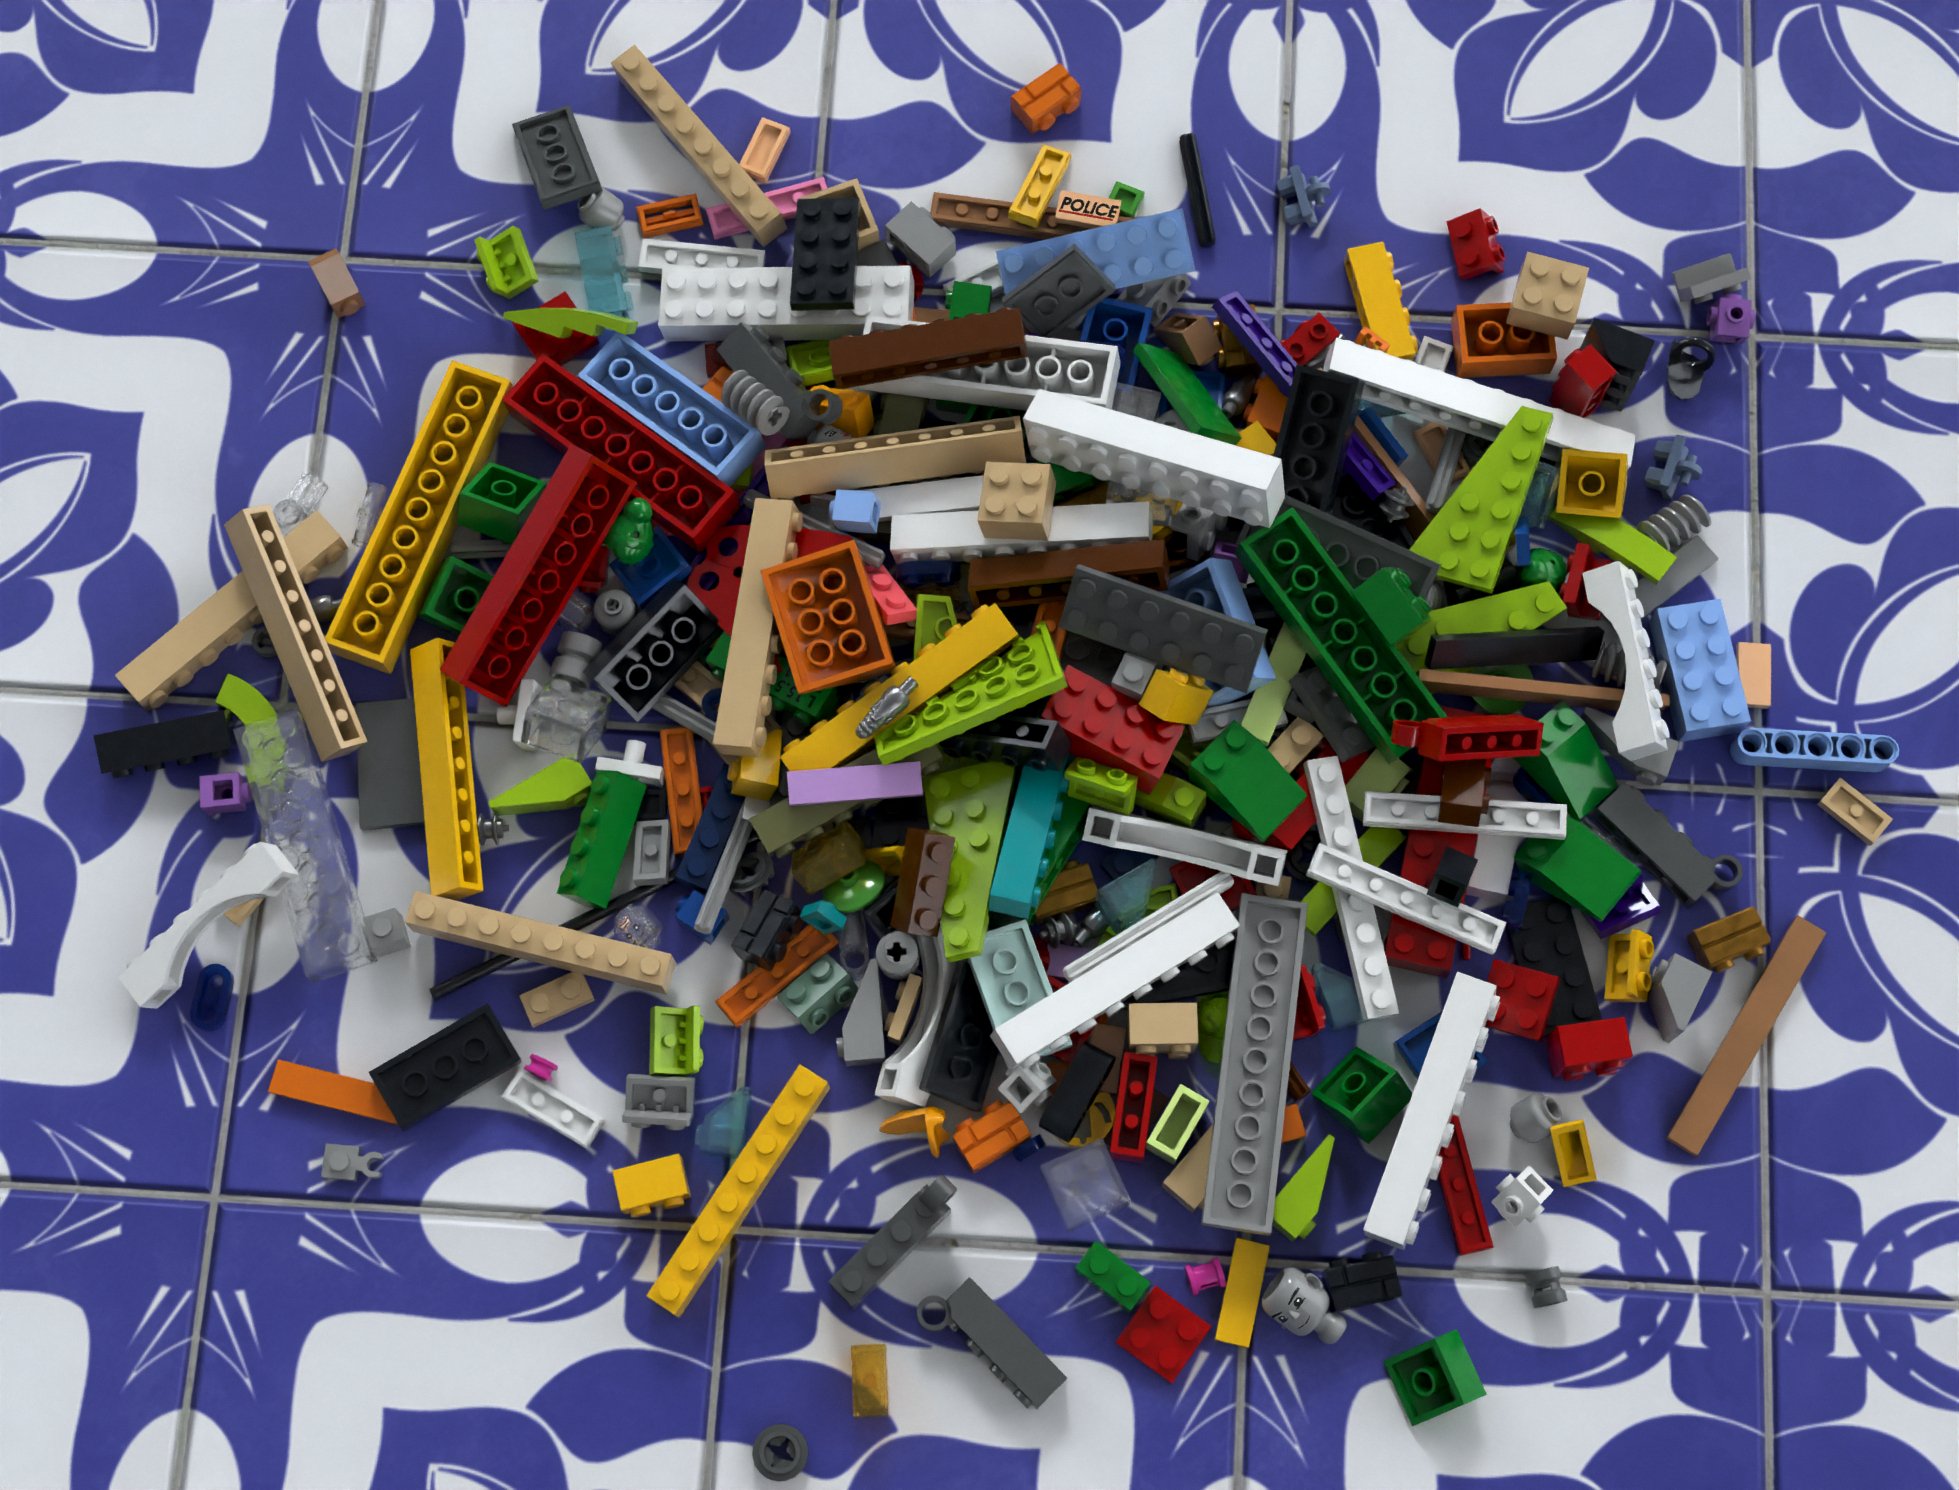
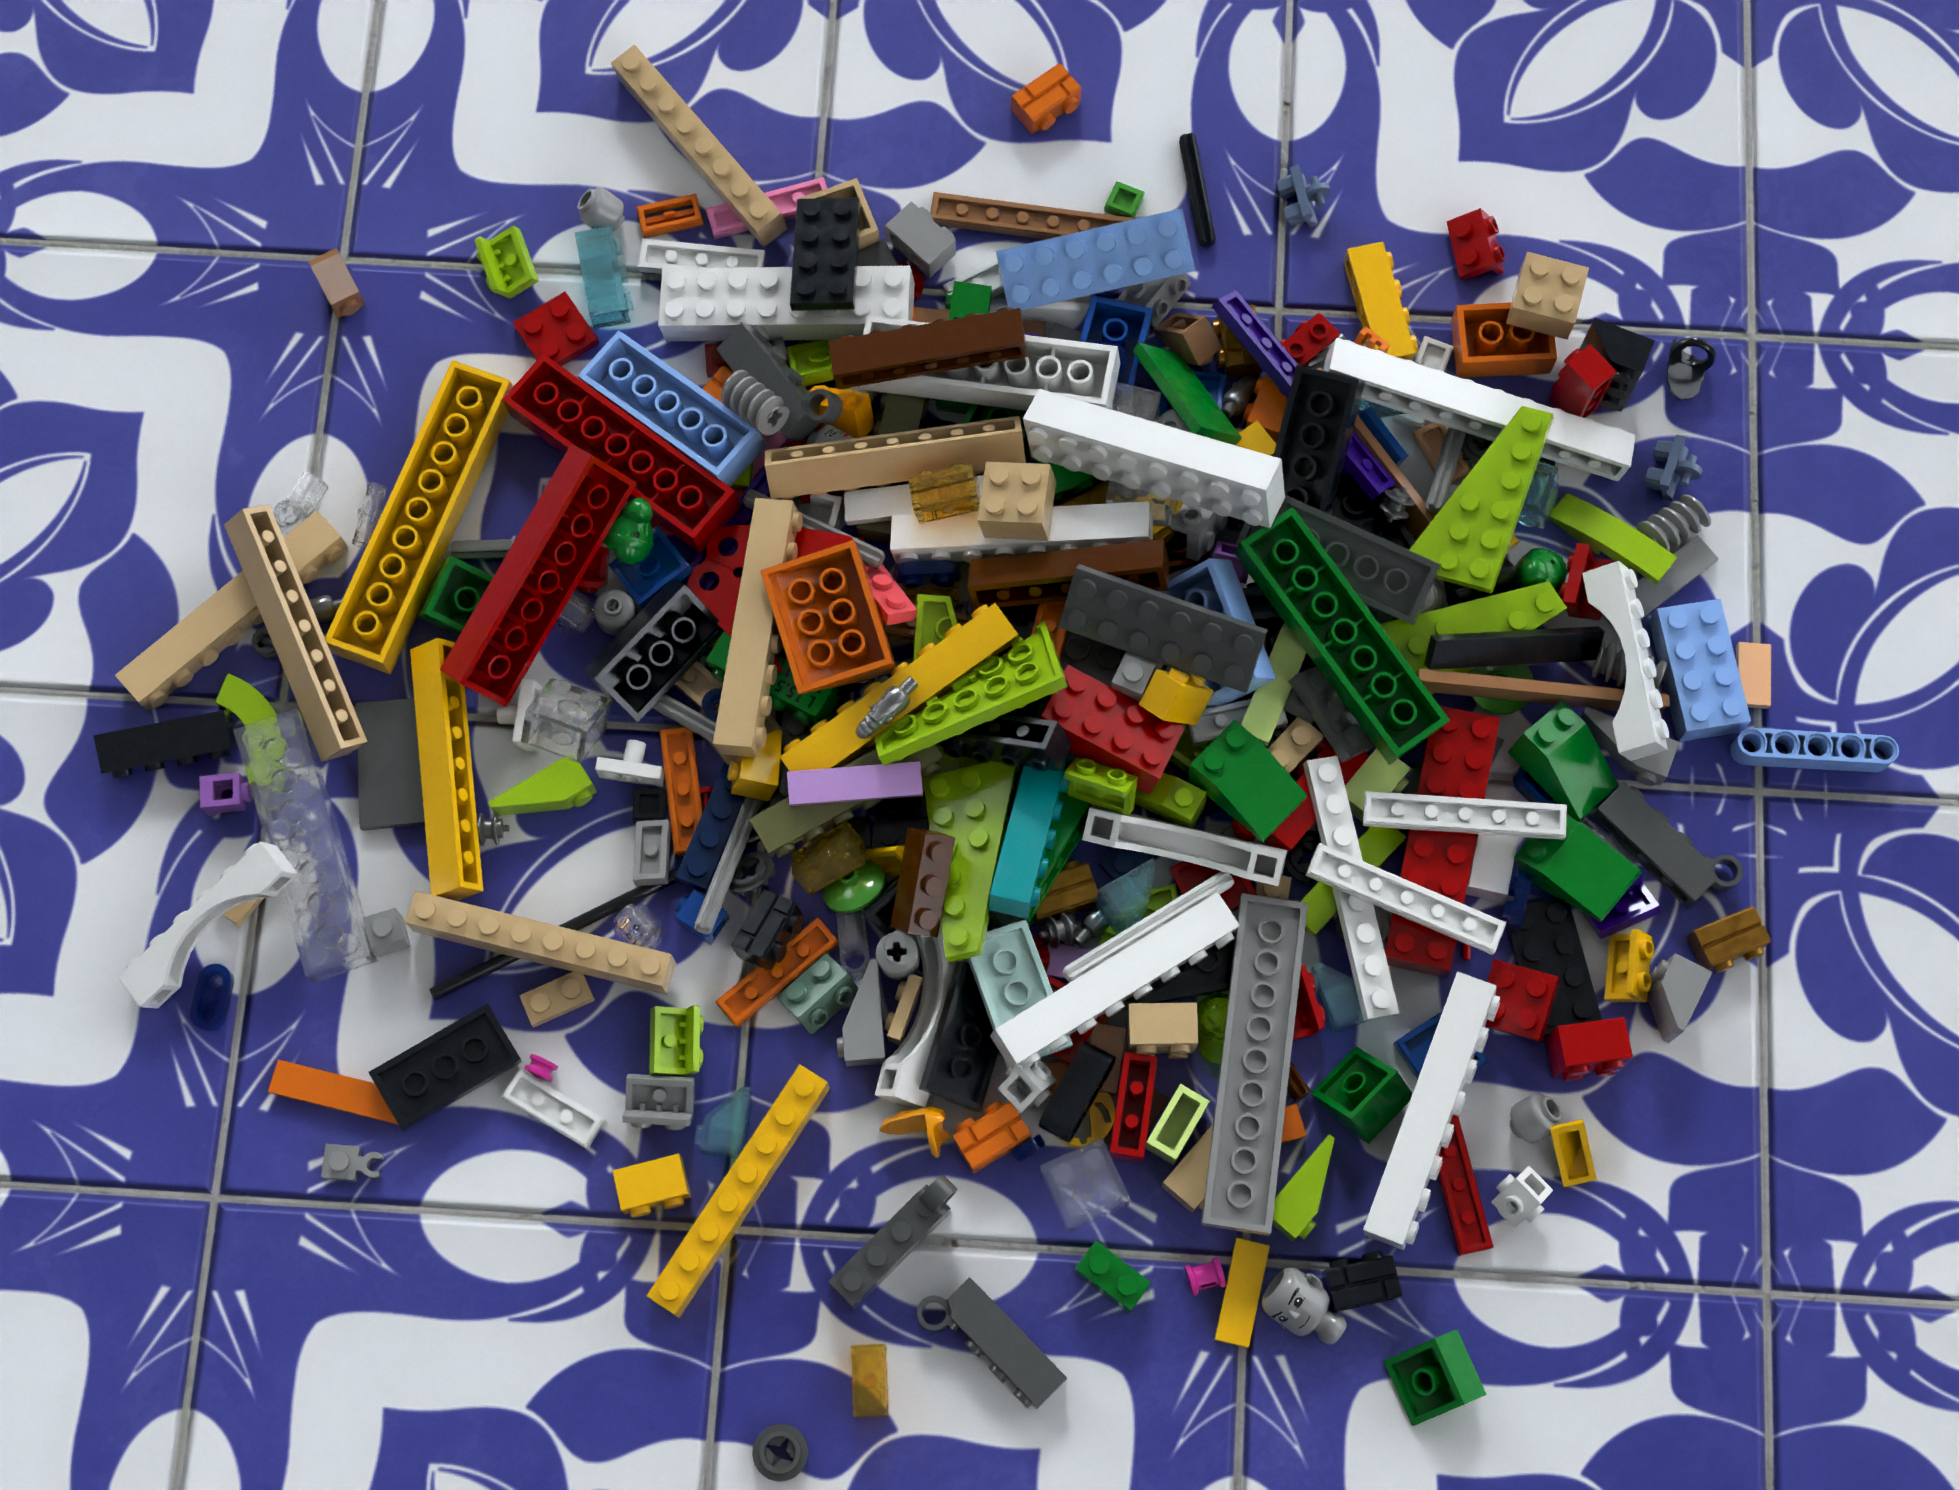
green brick [457,461,547,544] -> none
lime slope [503,308,638,338] -> none
dark grey tile [512,105,603,210] -> none
light grey wheel [549,631,603,689] -> none
green brick [556,770,647,909] -> none
light nougat tile [739,117,791,183] -> none
white sticker [742,797,770,820] -> none
teal plate [800,900,847,935] -> none
light blue brick [829,489,881,534] -> none
dark grey tile [1002,243,1115,338] -> none
yellow tile [1008,144,1072,228] -> none
light nougat tile [1055,190,1121,229] -> none
red plate [1115,1285,1212,1384] -> none
green brick [1351,567,1432,645] -> none
red hinge [1391,714,1544,761] -> none
black brick [1427,846,1478,908] -> none
reddish brown brick [1438,759,1492,827] -> none
blue tile [1515,517,1531,566] -> none
dark grey wheel [1525,1266,1568,1308] -> none
yellow slope [1556,449,1628,518] -> none
medium nougat tile [1665,915,1827,1157] -> none
light grey bracket [1672,253,1751,304] -> none
medium lavender brick [1706,294,1755,344] -> none
tan plate [1817,778,1893,846] -> none
none -> clear yellow brick [908,463,981,524]

